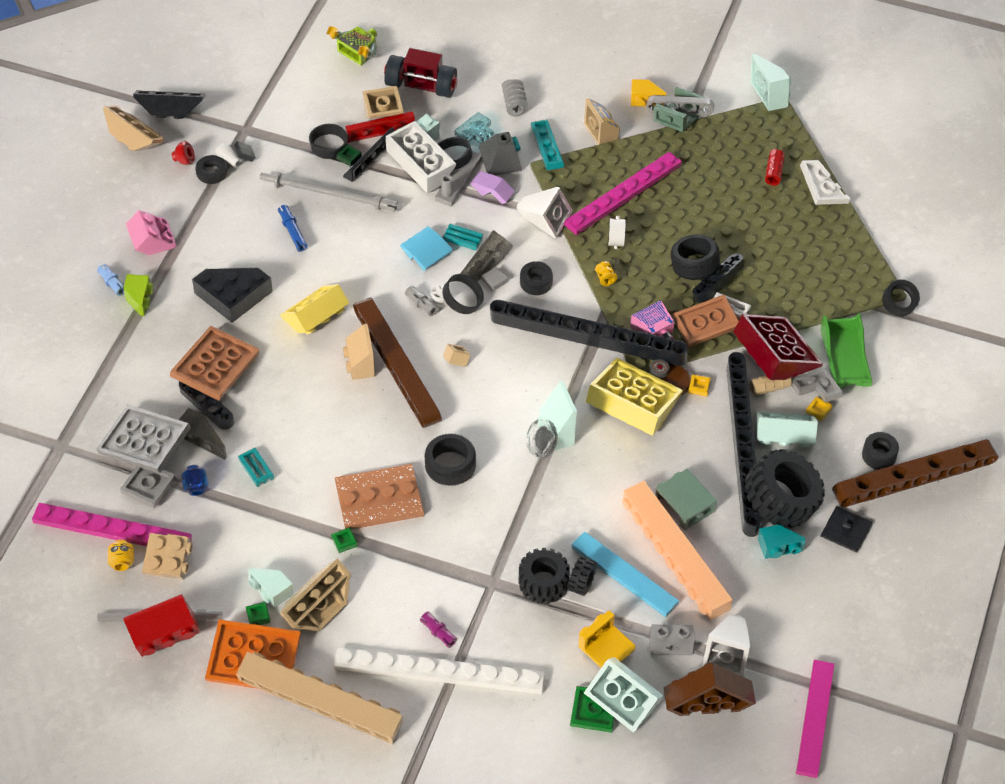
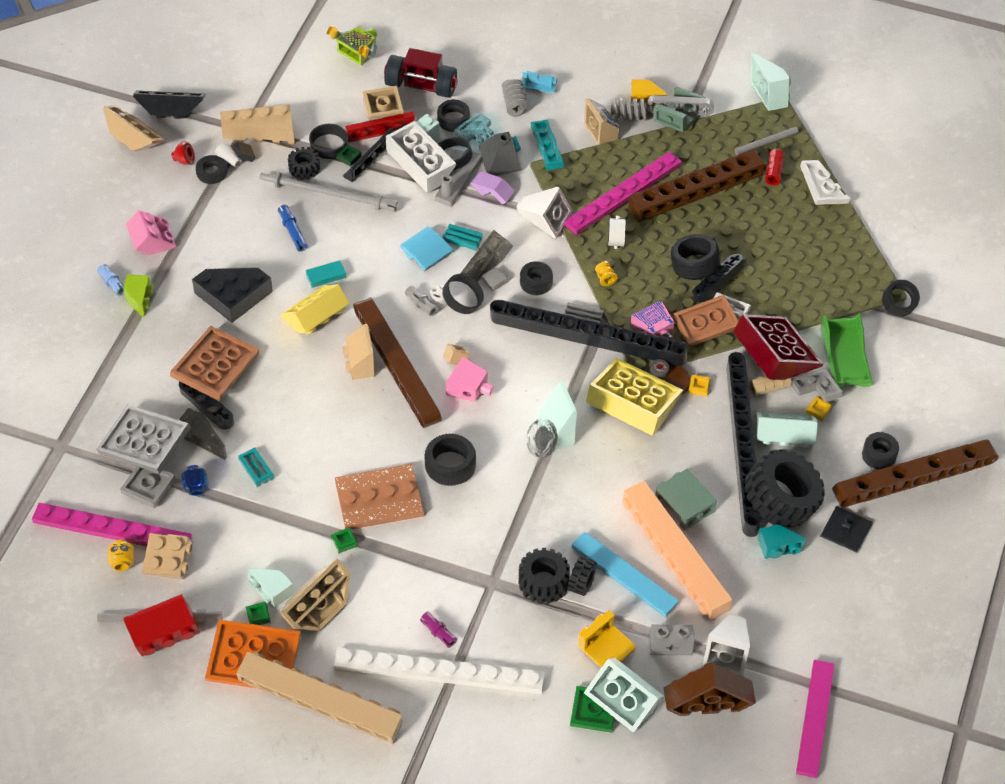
none -> tan wedge [220,104,295,144]
none -> black tyre [288,147,320,180]
none -> teal tile [305,260,346,288]
none -> black tyre [437,99,470,132]
none -> bright pink torso [446,357,494,402]
none -> medium azure hinge [522,71,558,93]
none -> light grey tile [564,302,604,323]
none -> light grey piece [610,98,646,120]
none -> reddish brown brick [628,150,765,222]
none -> light grey bar [734,127,799,155]

